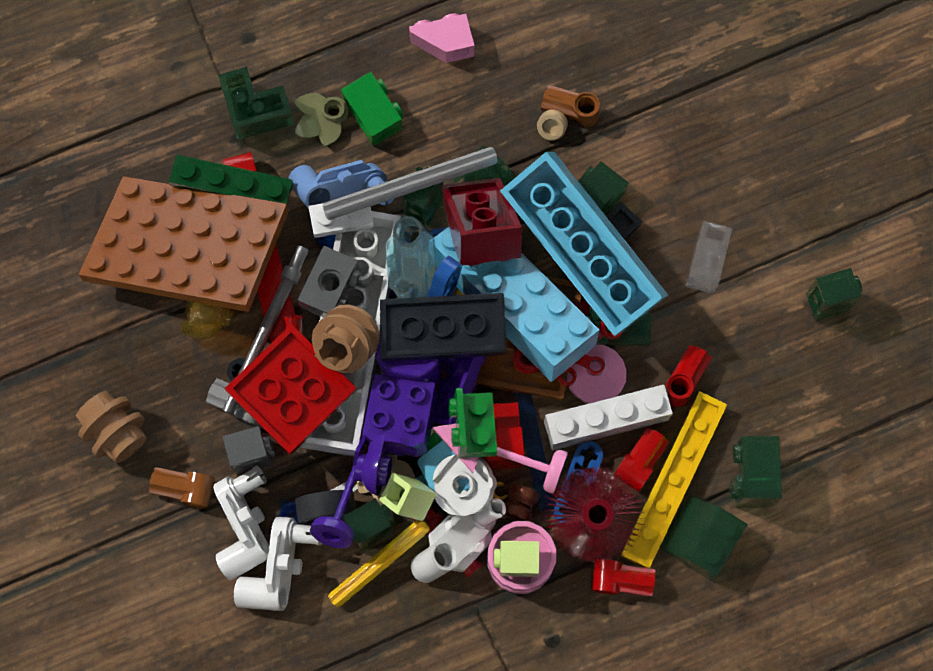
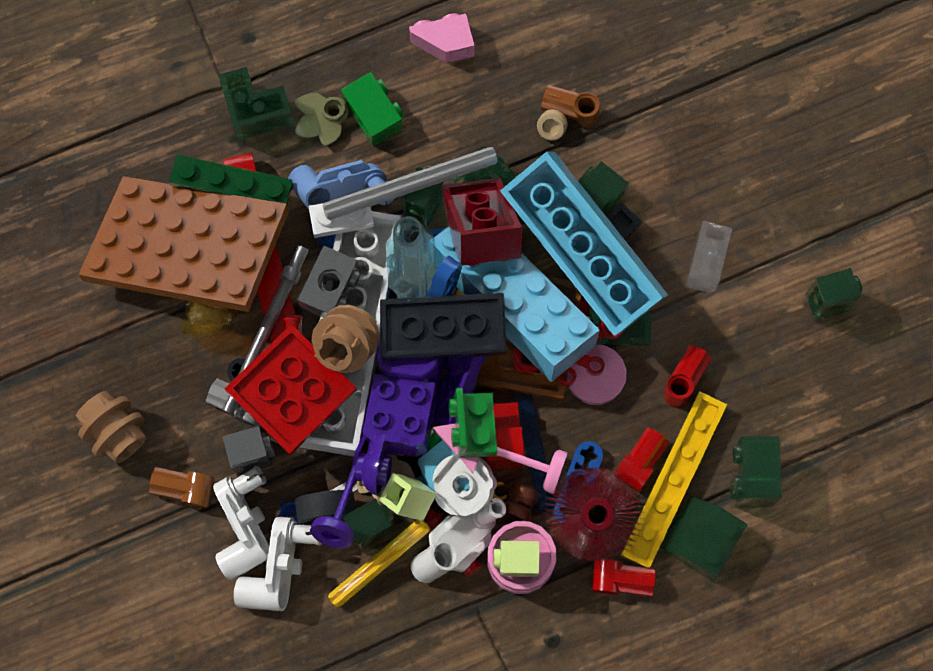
white brick [544,385,673,451] -> none

